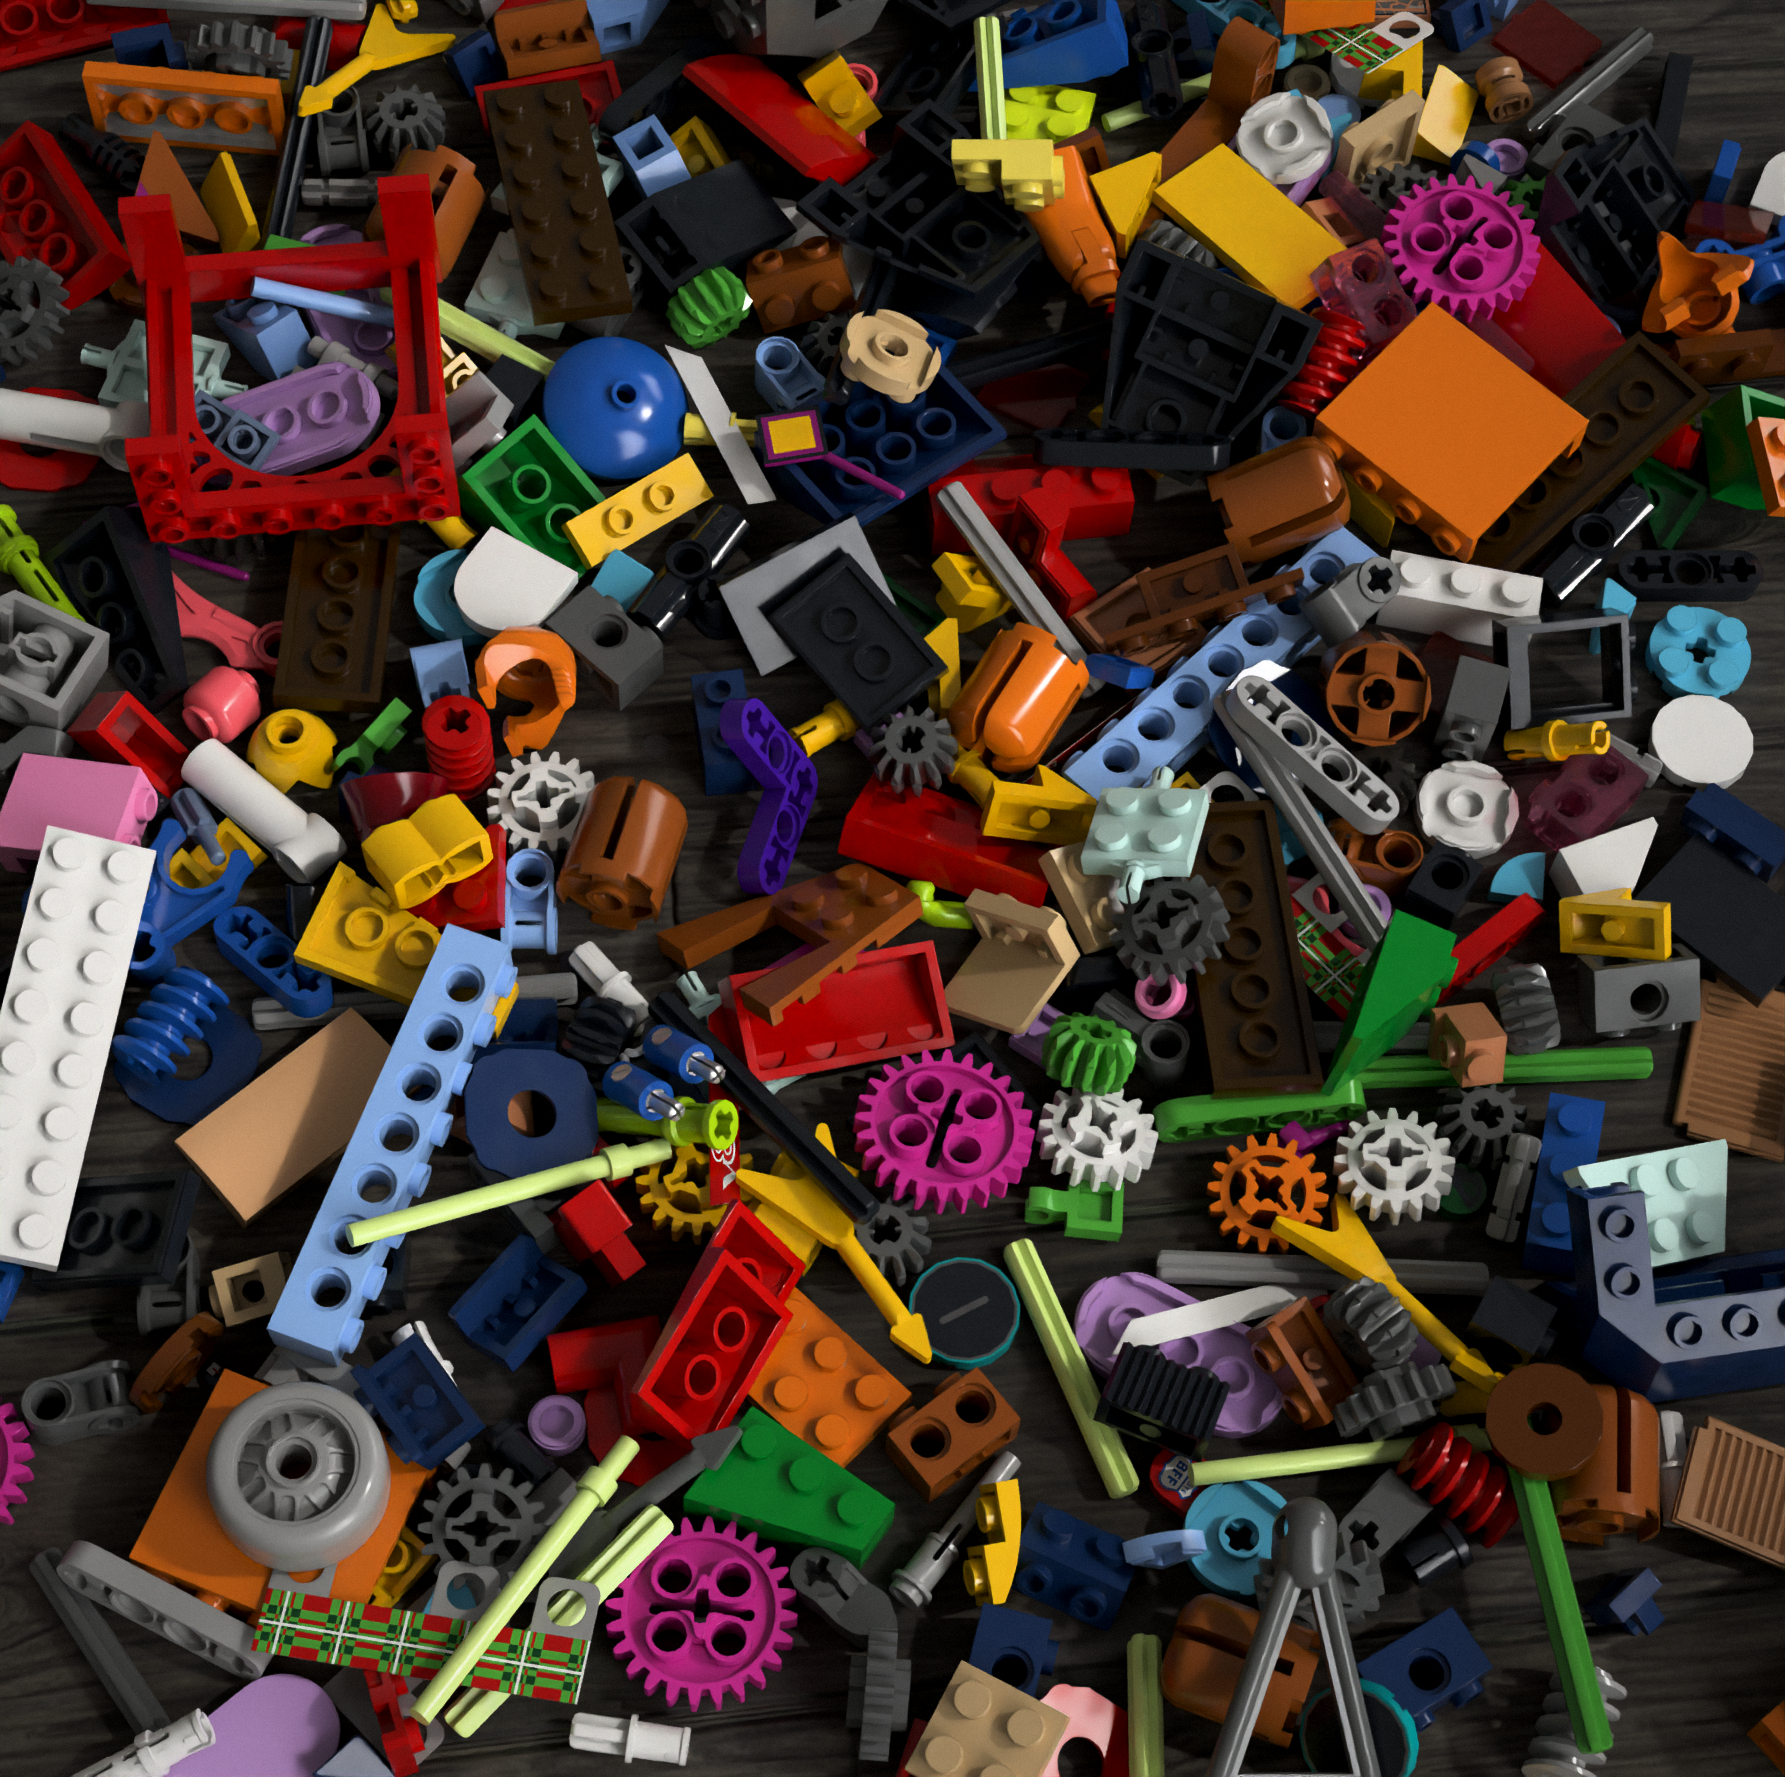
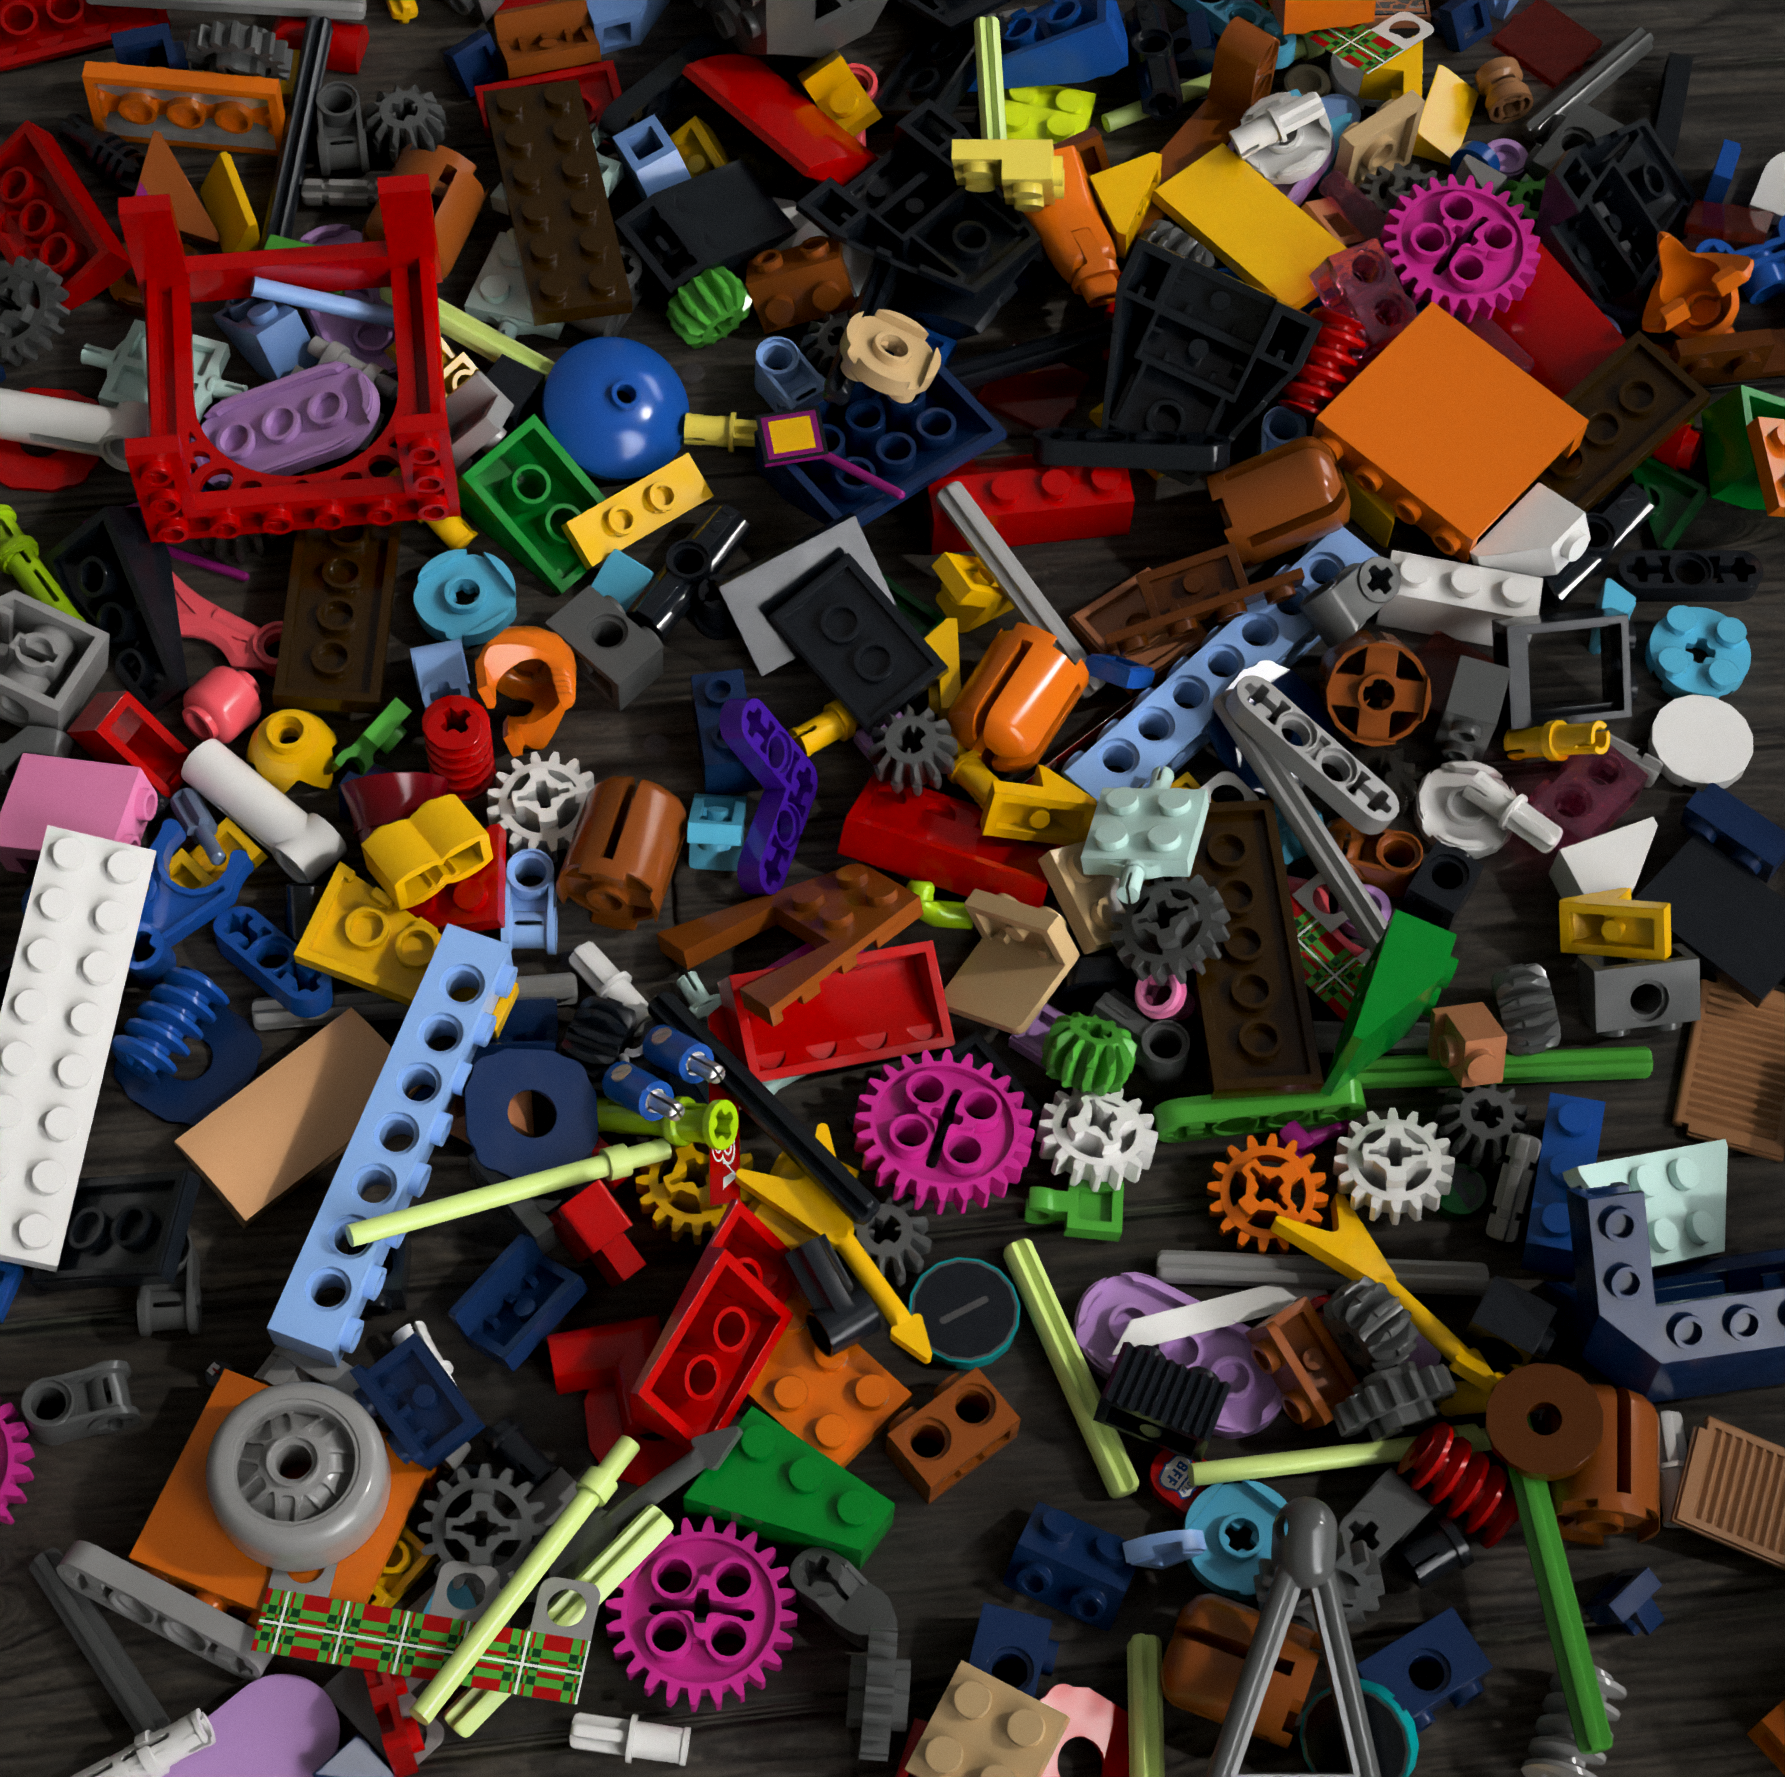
reddish brown tile [128,1311,224,1415] -> none
sand blue slope [190,389,282,472] -> none
tan brick [208,1252,293,1327] -> none
yellow piece [297,3,456,117] -> none
white tile [454,526,578,638] -> none
lavender tile [528,1395,586,1456] -> none
white sticker [664,344,777,504] -> none
light grey pin [889,1450,1021,1610] -> none
yellow slope [963,1479,1021,1606] -> none
red brick [1006,487,1097,626] -> none
red beam [1436,893,1547,1006] -> none
medium azure tile [1487,852,1545,905] -> none
none -> medium azure slope [687,793,747,871]
none -> black piece [779,1233,881,1357]
none -> white axle [1228,92,1325,160]
none -> white axle [1463,770,1563,854]
none -> white slope [1470,482,1591,577]

